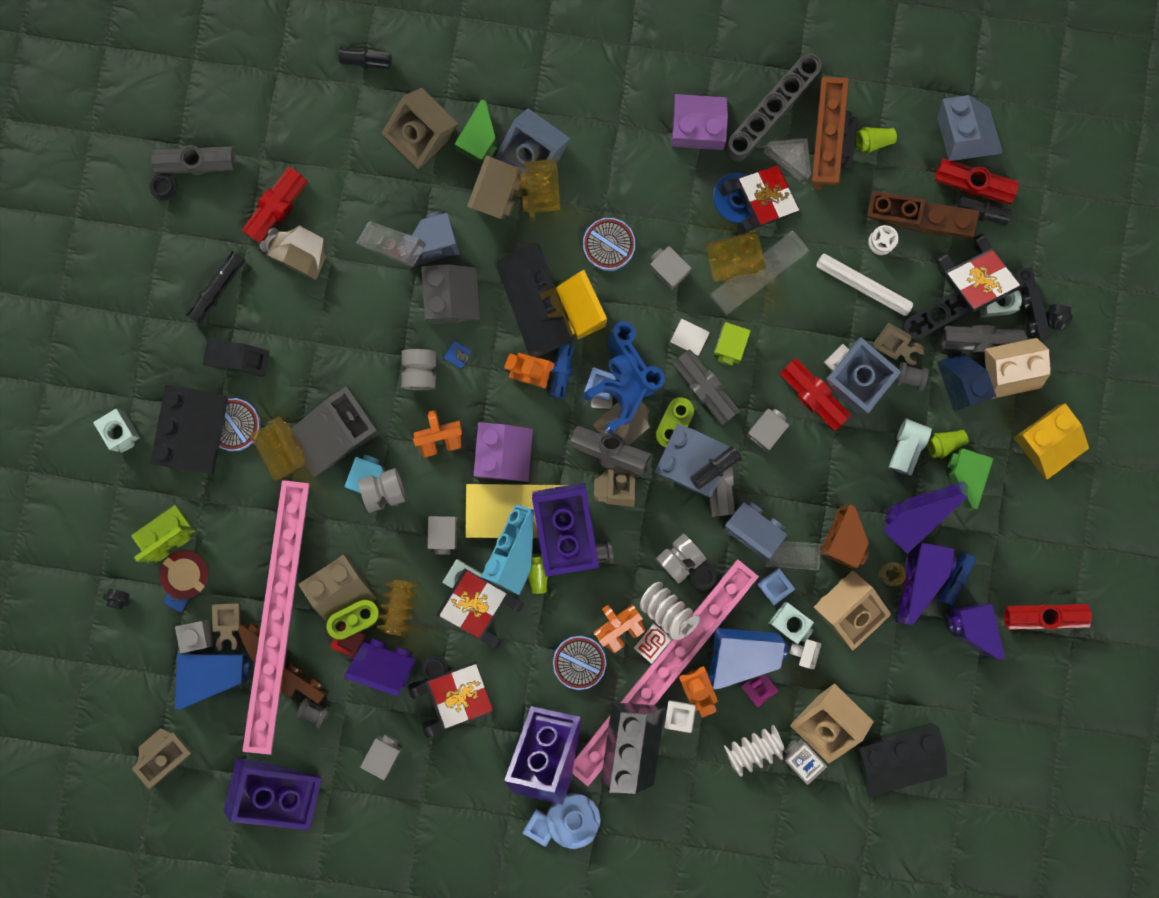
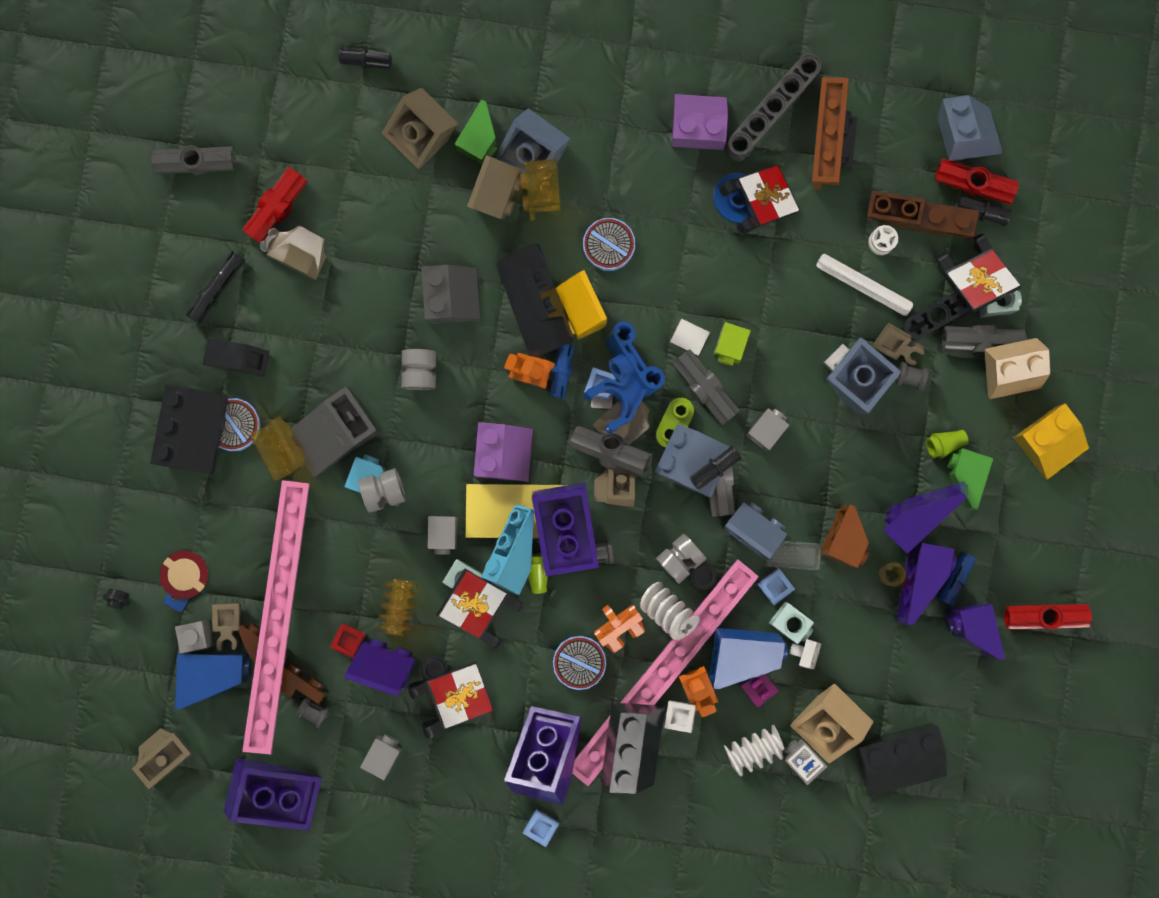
light aqua brick [93,408,140,452] -> none
lime bracket [131,505,195,563] -> none
black plate [150,174,177,201] -> none
dark tan slope [298,554,377,625] -> none
lime plate [327,600,379,640] -> none
clear tile [356,221,426,267] -> none
sand blue slope [402,211,460,268] -> none
orange hips [413,410,462,457] -> none
blue sticker [444,341,472,368] -> none
light blue tile [546,793,601,849] -> none
white sticker [634,623,672,664] -> none
light grey brick [649,246,691,291] -> none
clear yellow bracket [706,231,766,282] -> none
clear tile [710,231,809,316] -> none
clear slope [764,138,811,185] -> none
red piece [779,358,851,431] -> none
tan slope [814,570,891,651] -> none
lime cone [855,127,897,154] -> none
light aqua piece [888,419,932,476] -> none
dark blue slope [937,353,996,411] -> none
black hinge [1014,267,1050,341] -> none
black plate [1045,304,1073,331] -> none

